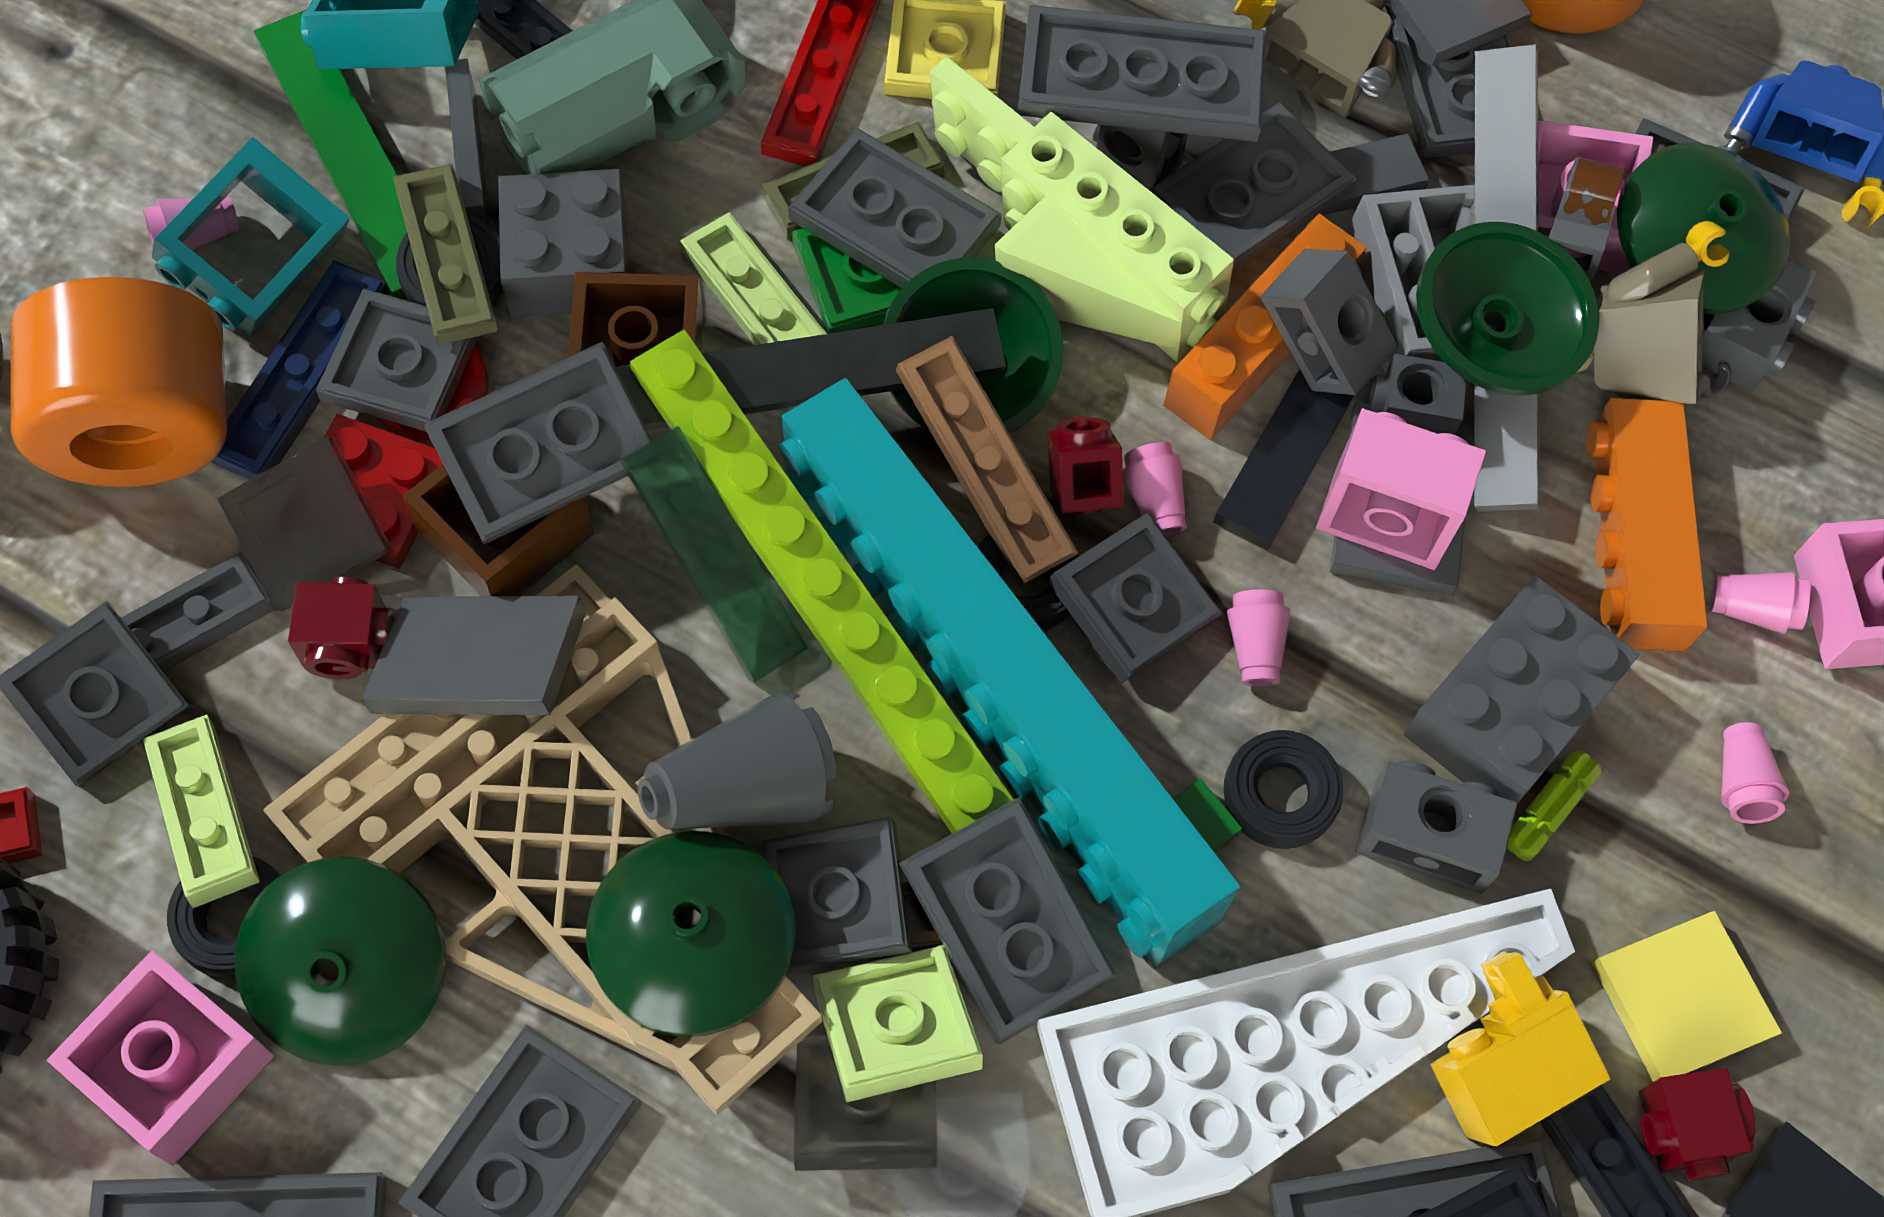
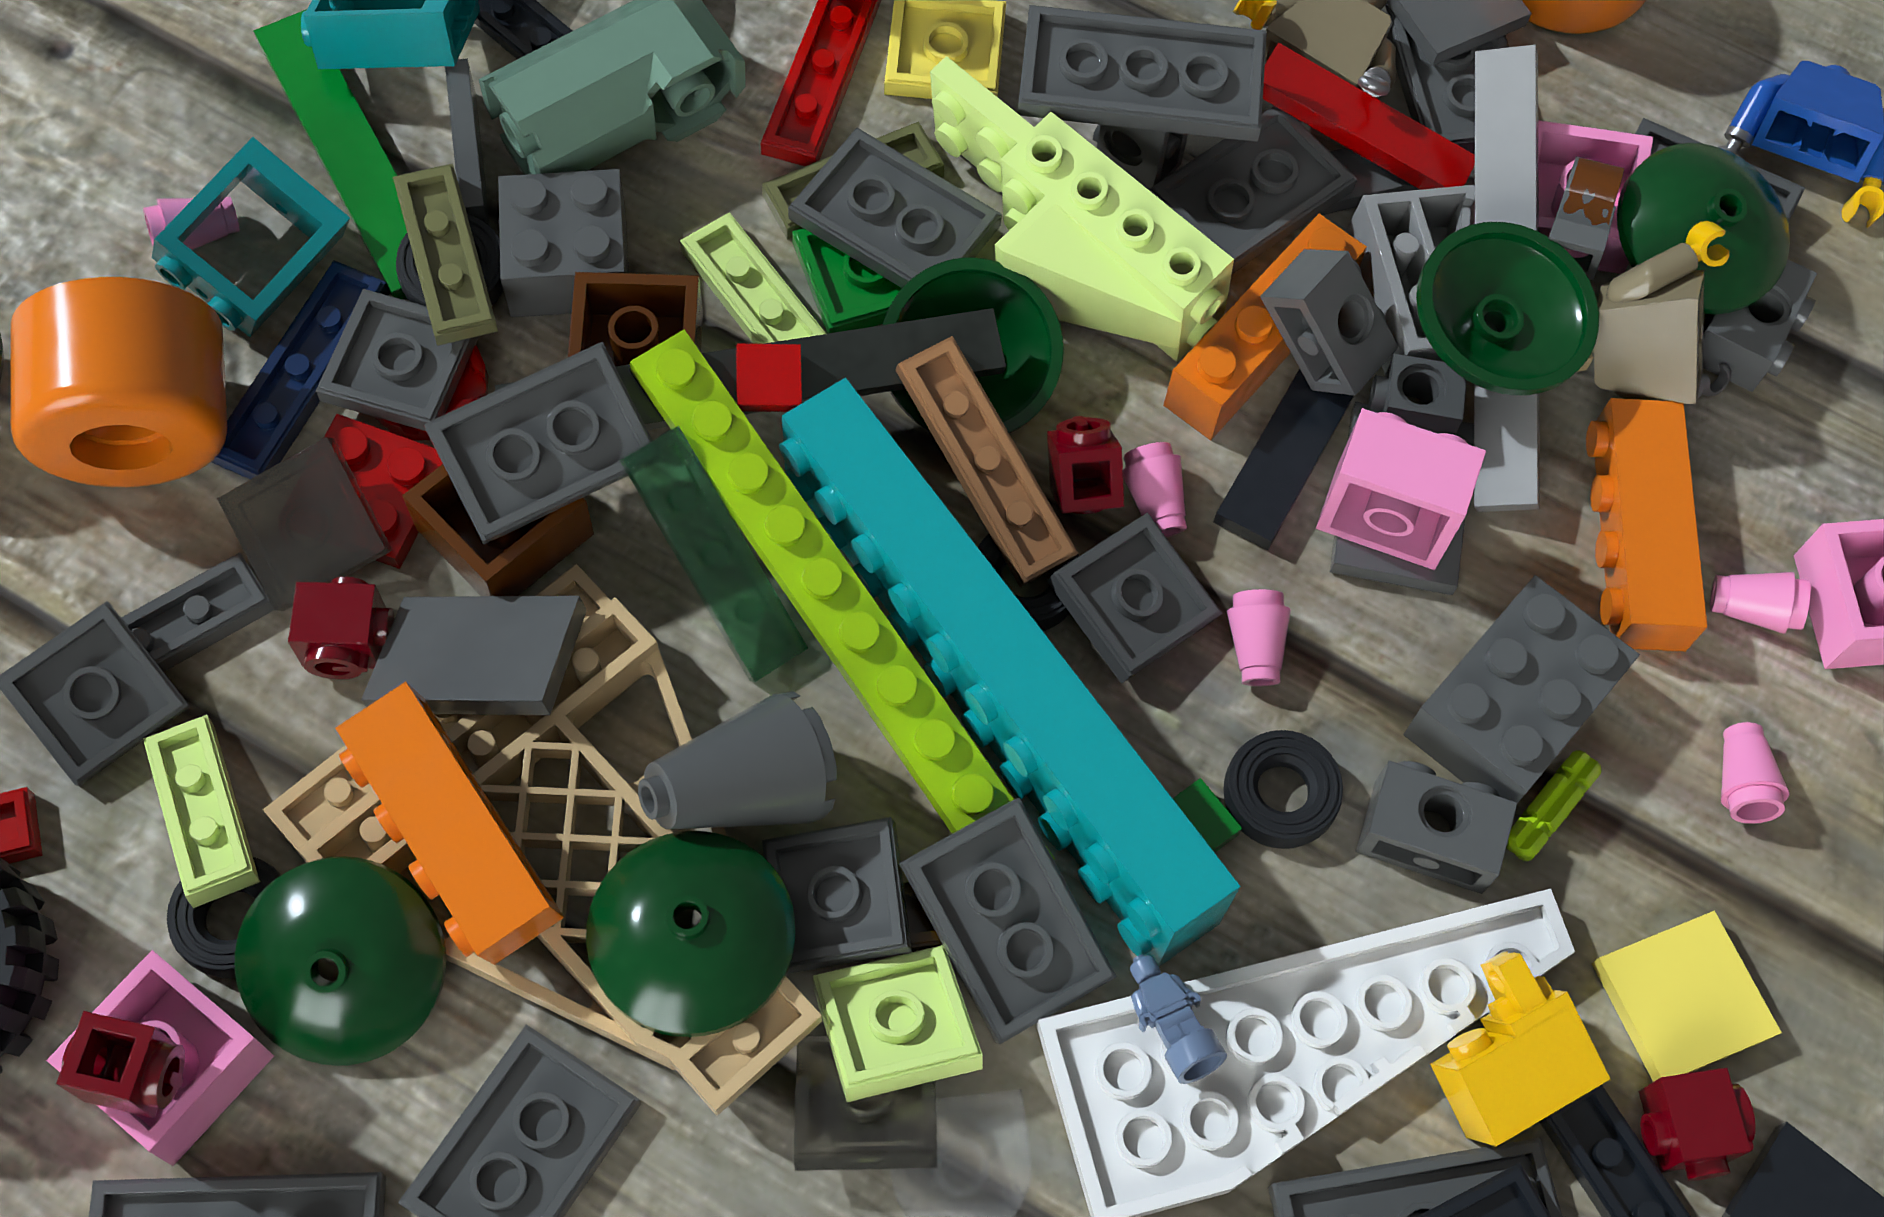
none -> dark red brick [56,1011,185,1118]
none -> orange brick [335,682,564,965]
none -> red tile [736,343,802,412]
none -> sand blue piece [1130,954,1227,1084]
none -> red tile [1263,42,1475,190]

